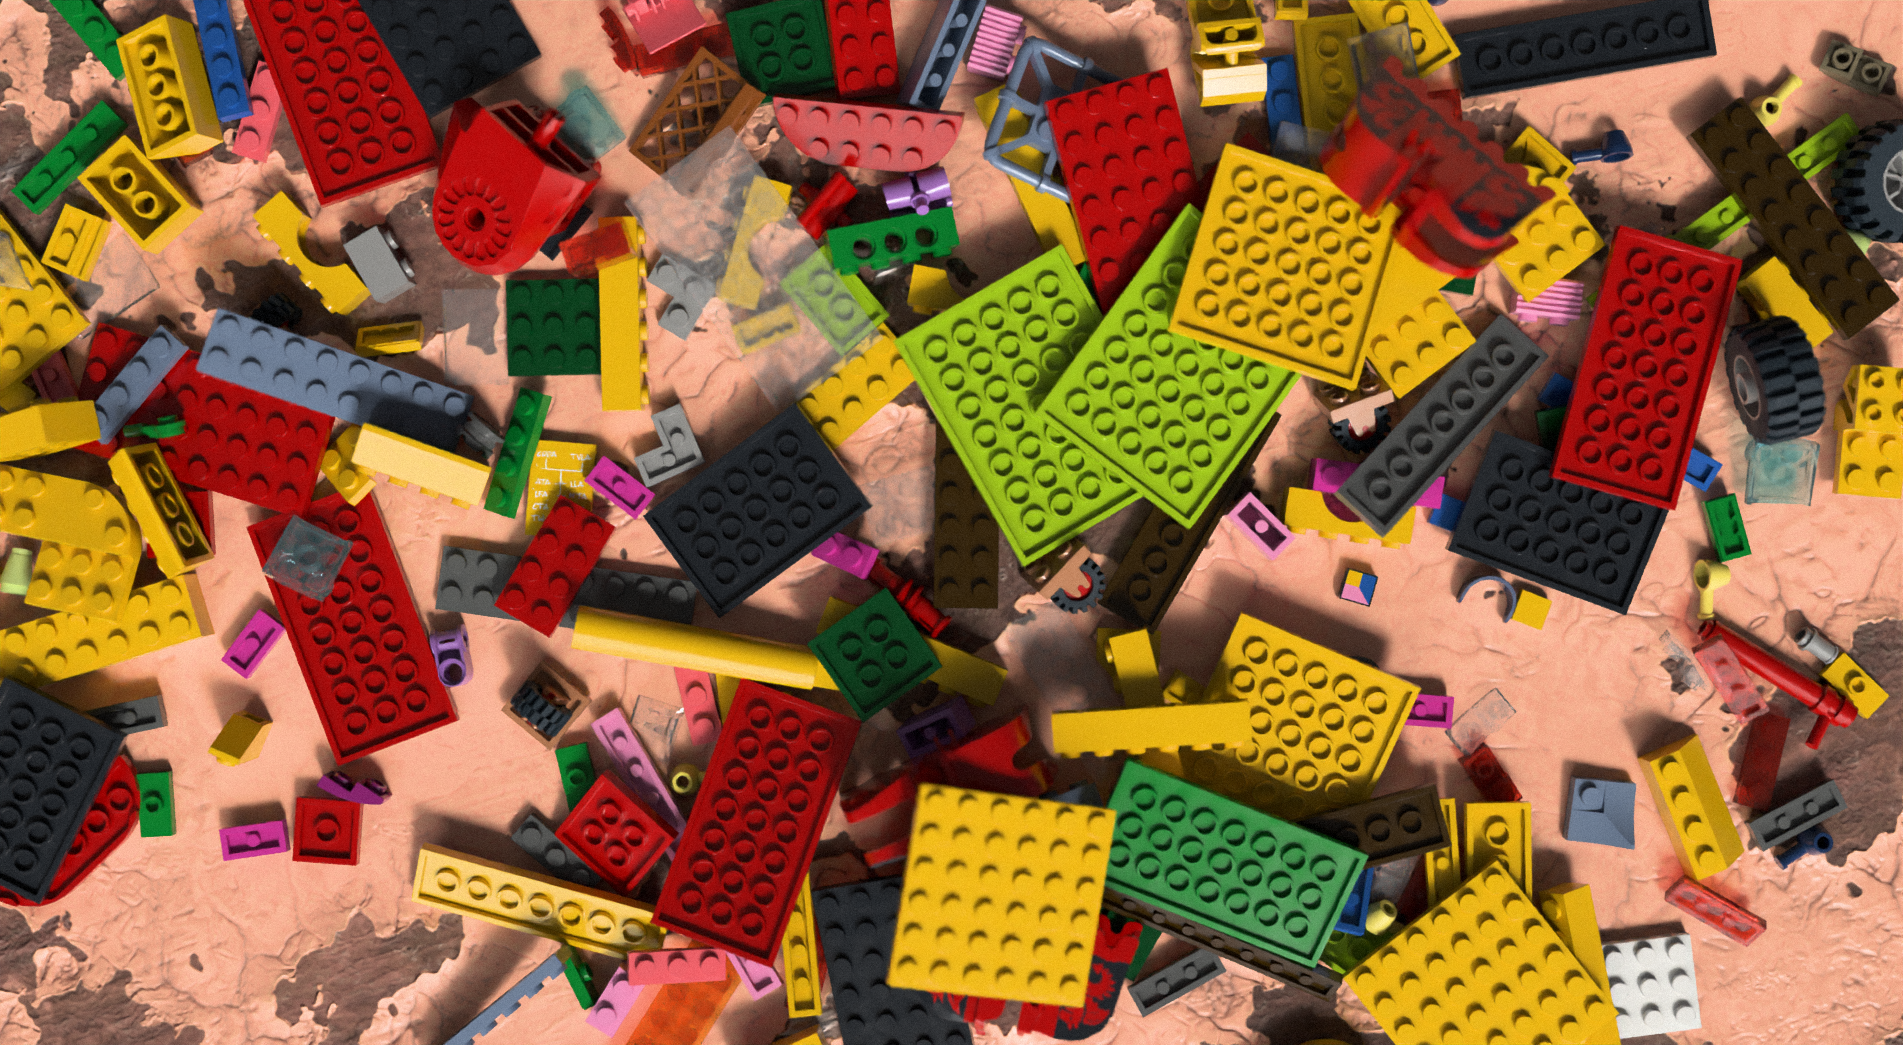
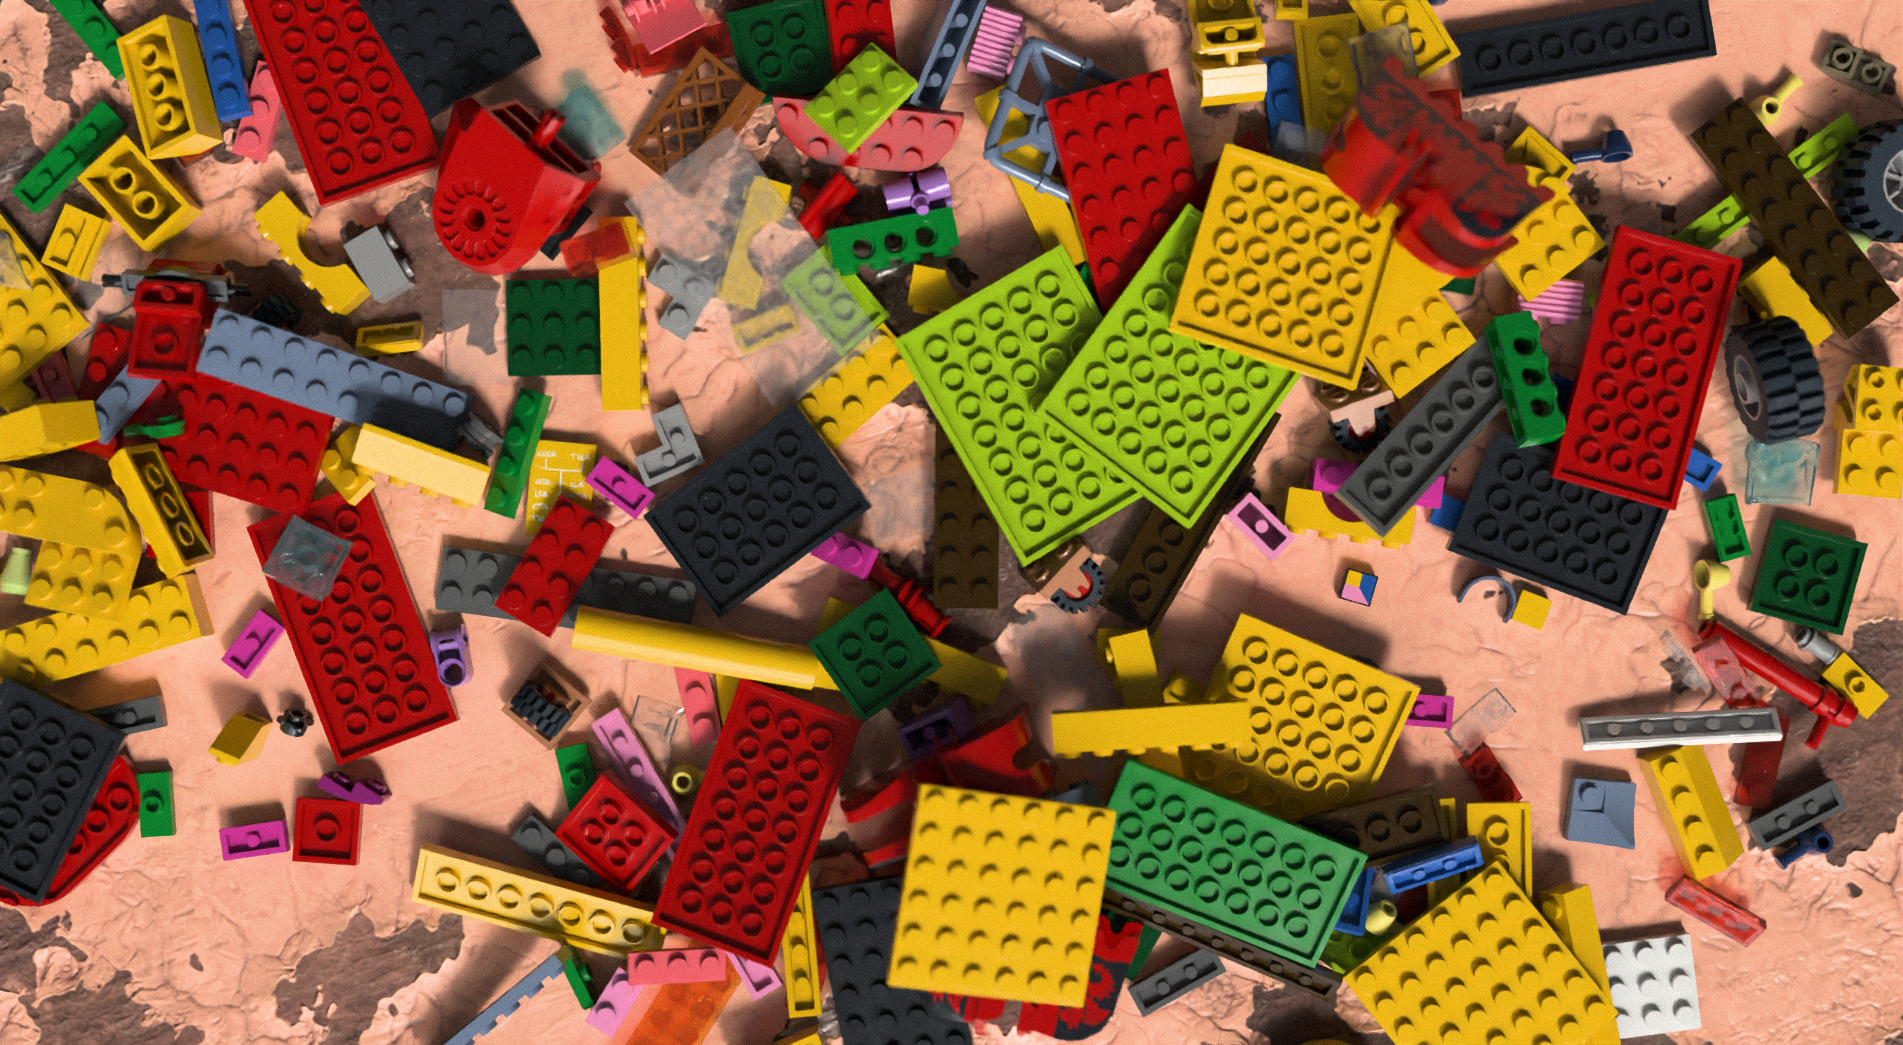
none -> red piece [101,259,252,382]
none -> black plate [276,709,315,737]
none -> lime plate [803,42,919,155]
none -> blue tile [1381,835,1484,895]
none -> green brick [1484,310,1566,448]
none -> white tile [1578,707,1783,751]
none -> dark green plate [1746,518,1868,636]

